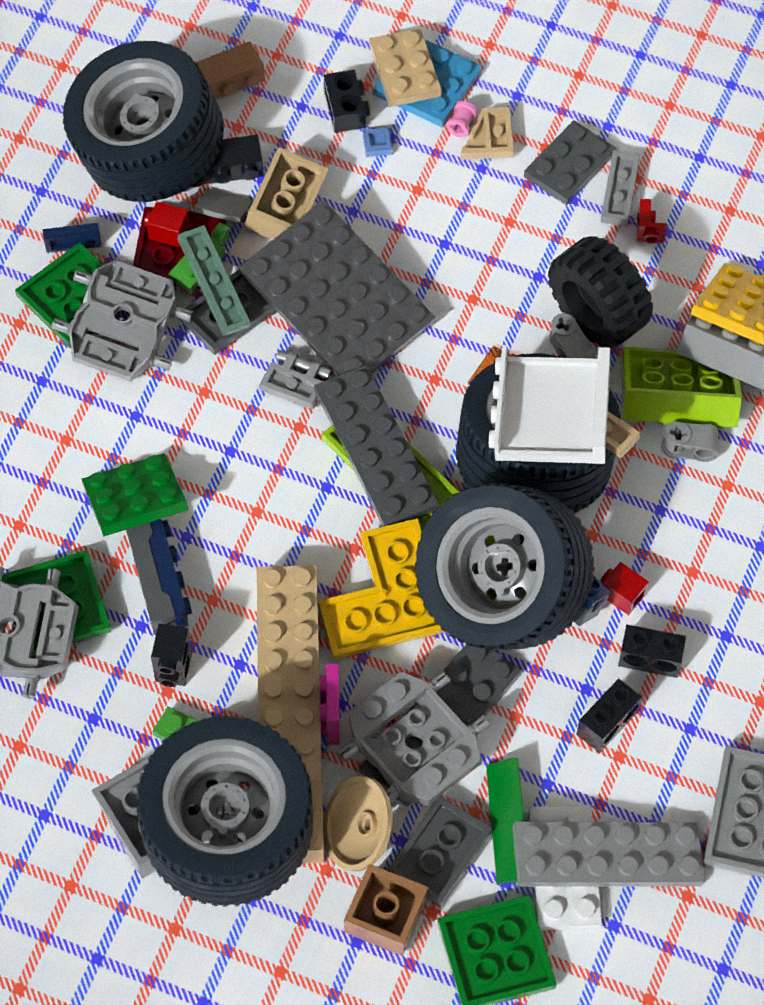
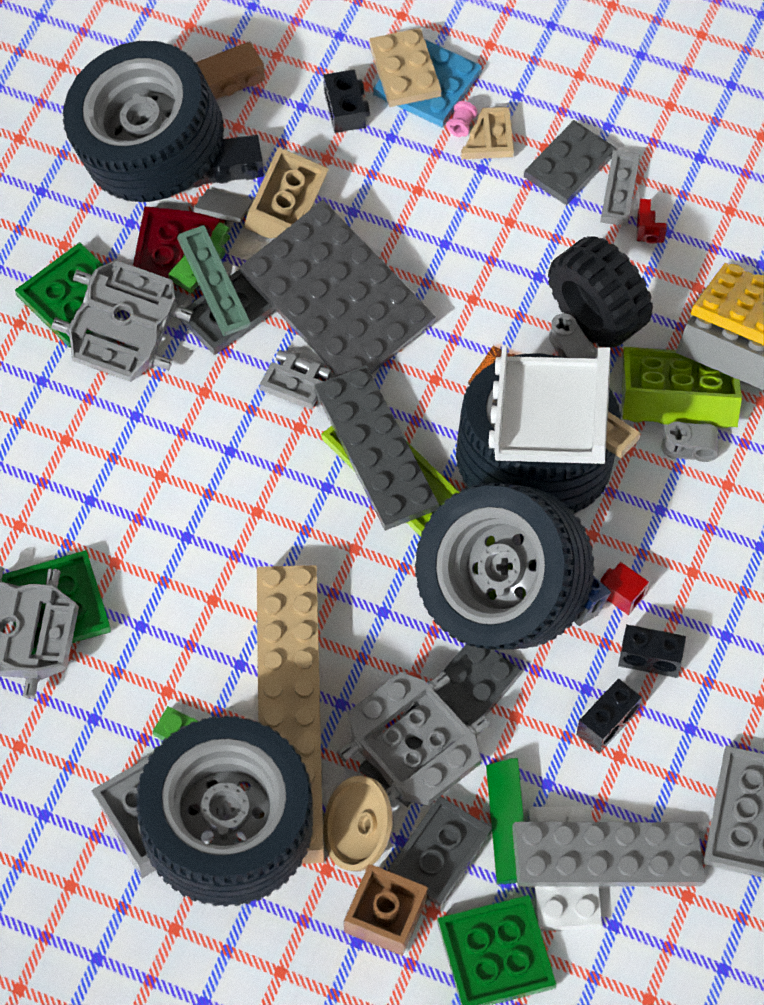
dark blue tile [43,223,102,253] -> none
green plate [81,453,189,537] -> none
piece [126,519,192,635] -> none
red brick [144,201,190,247] -> none
black brick [151,623,192,687] -> none
yellow plate [318,518,444,660] -> none
dark pink plate [320,664,340,745] -> none
medium blue tile [363,127,393,157] -> none

